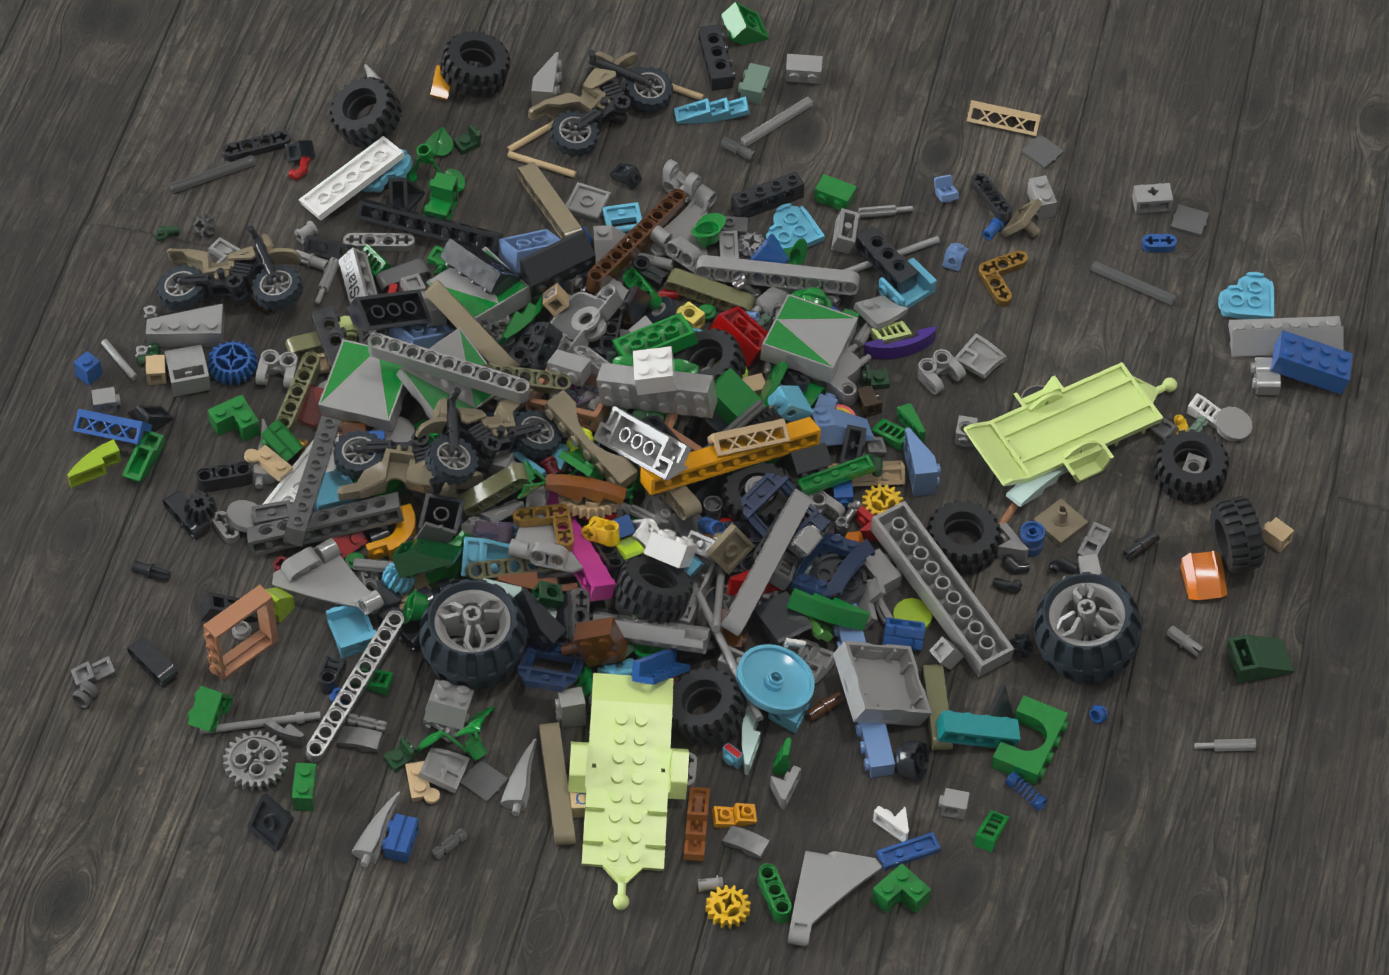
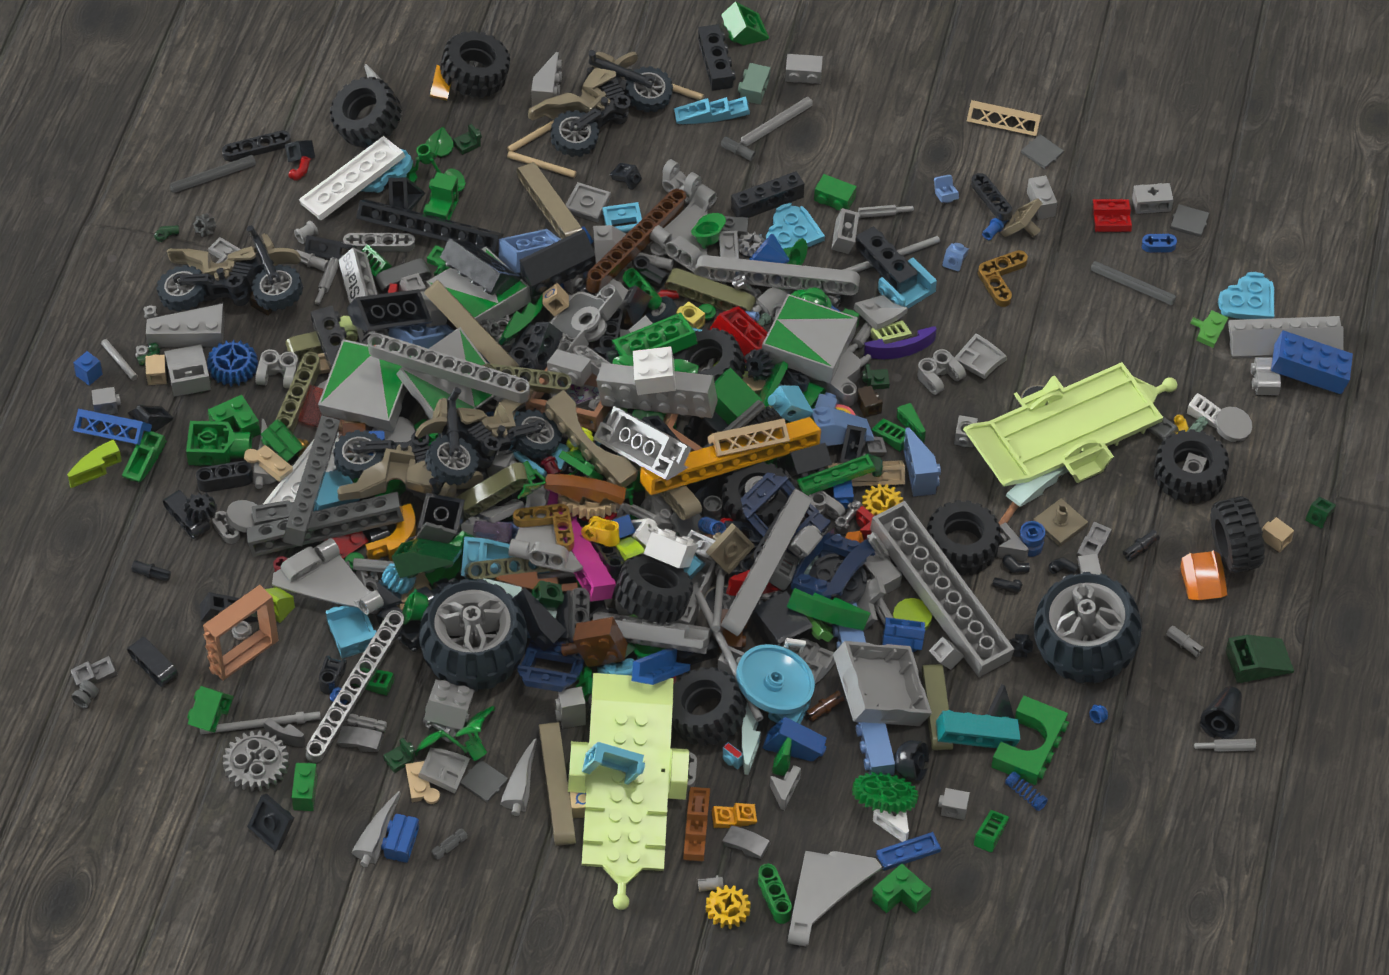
none -> green brick [186,421,252,466]
none -> medium azure panel [582,742,645,785]
none -> black gear [742,349,775,381]
none -> blue slope [763,717,826,762]
none -> green gear [852,772,918,814]
none -> light grey axle [867,532,889,559]
none -> red slope [1092,199,1132,232]
none -> bright green plate [1190,310,1228,348]
none -> black cone [1200,686,1242,739]
none -> dark green bracket [1305,496,1336,528]

